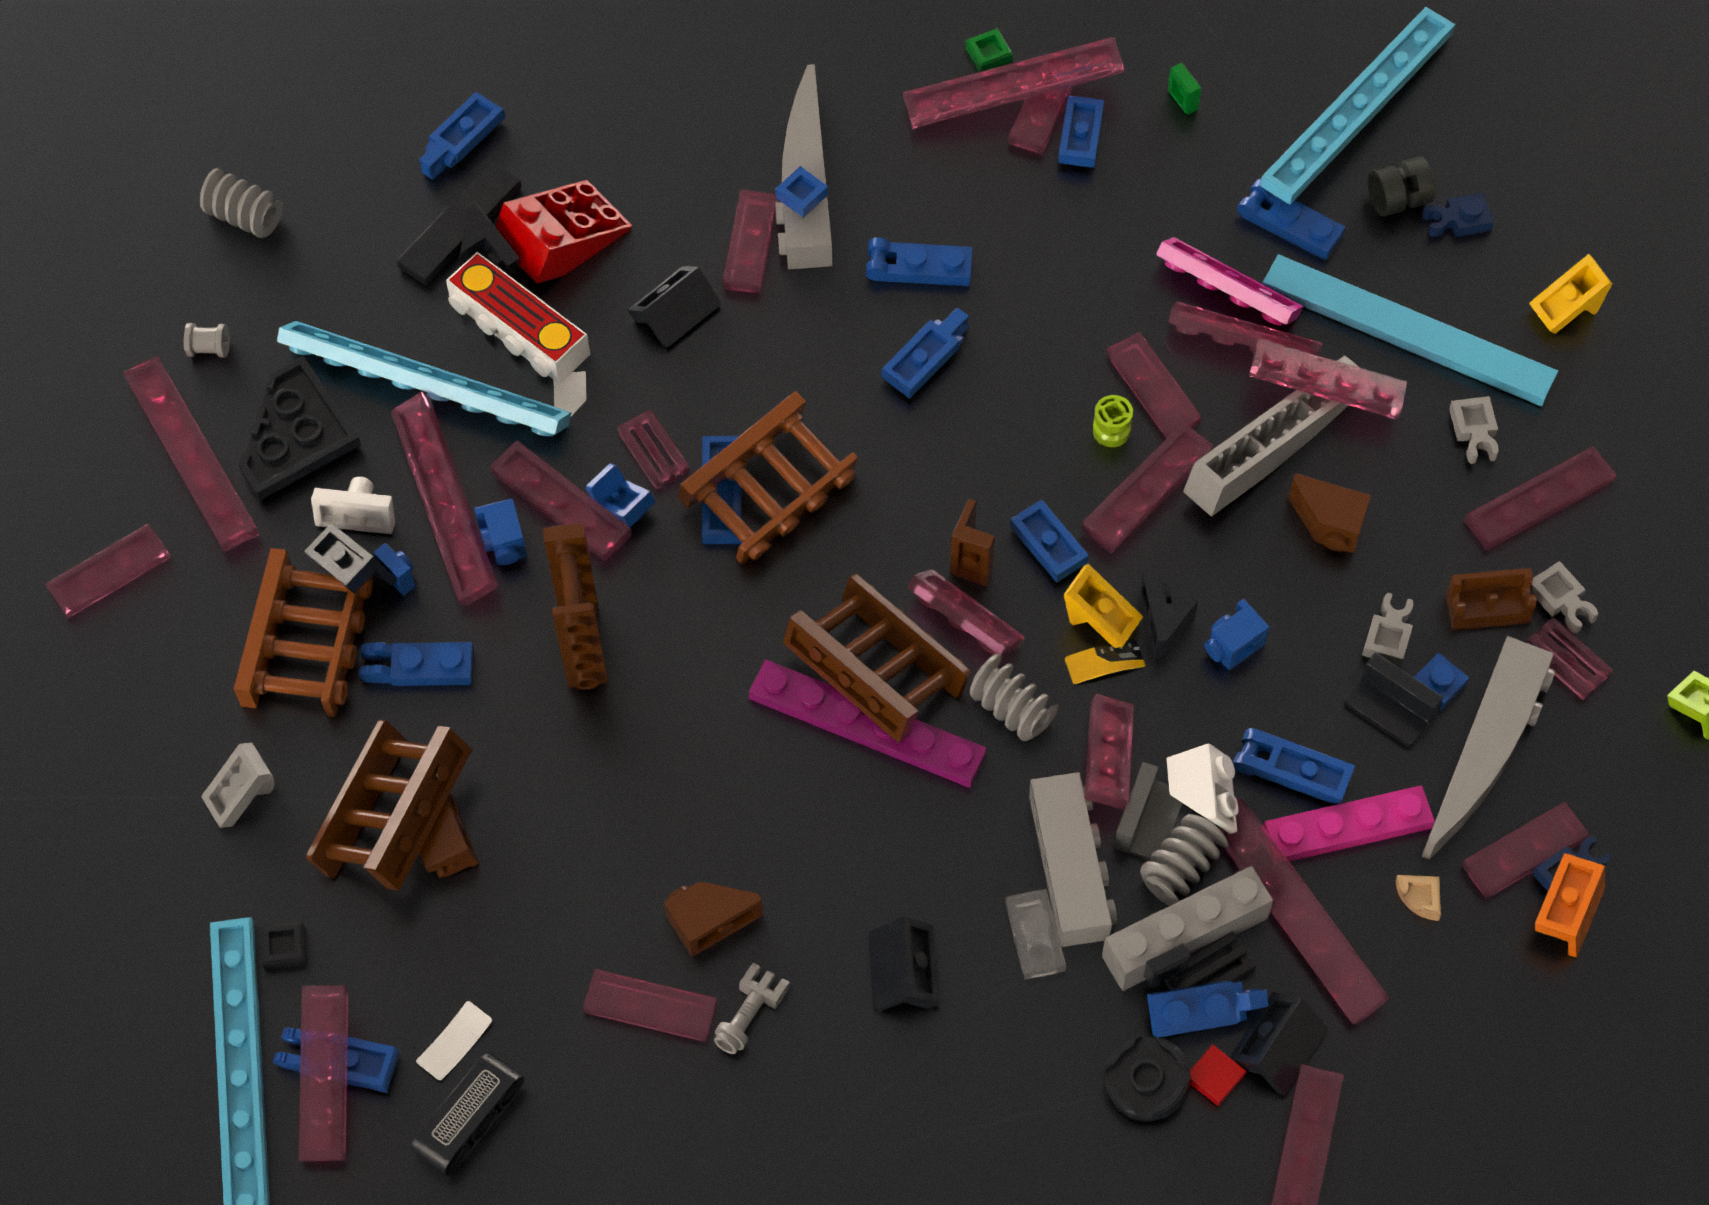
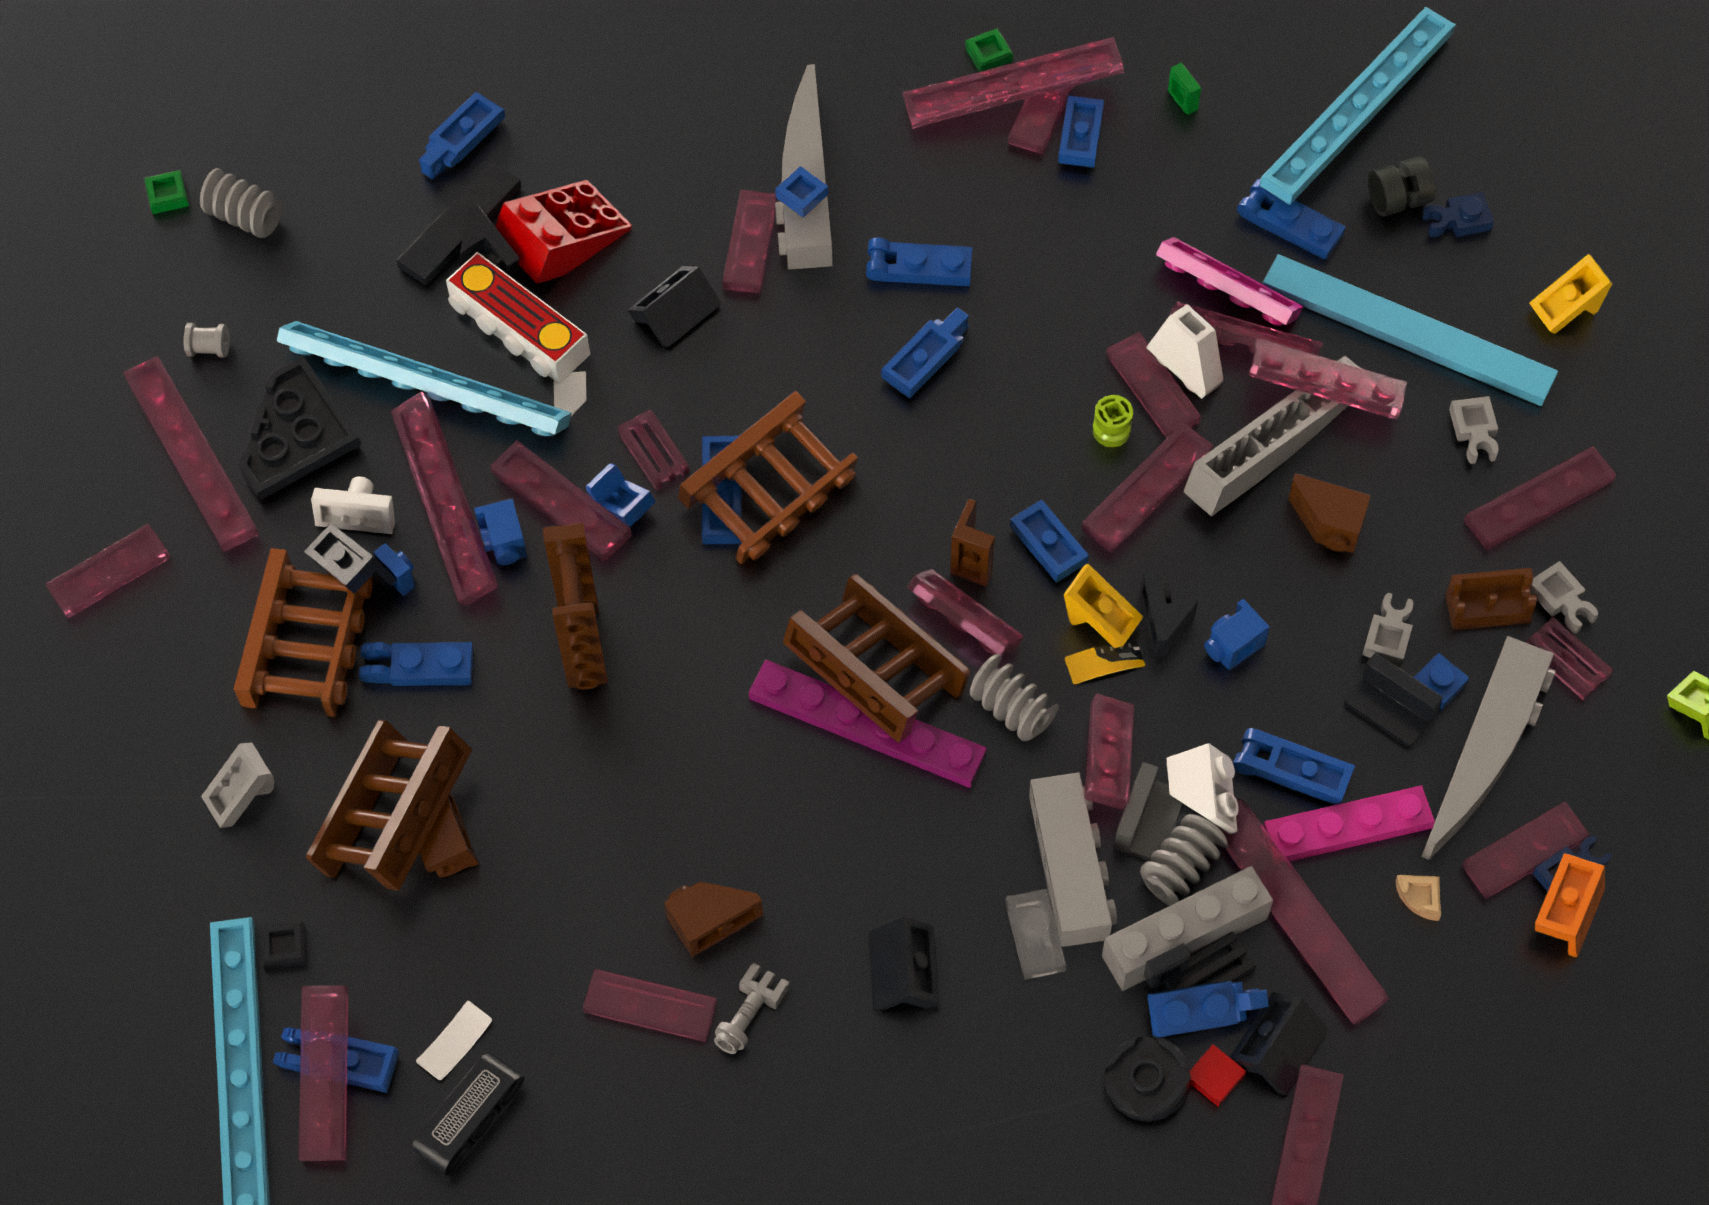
none -> green tile [144,170,189,214]
none -> white slope [1146,304,1224,399]

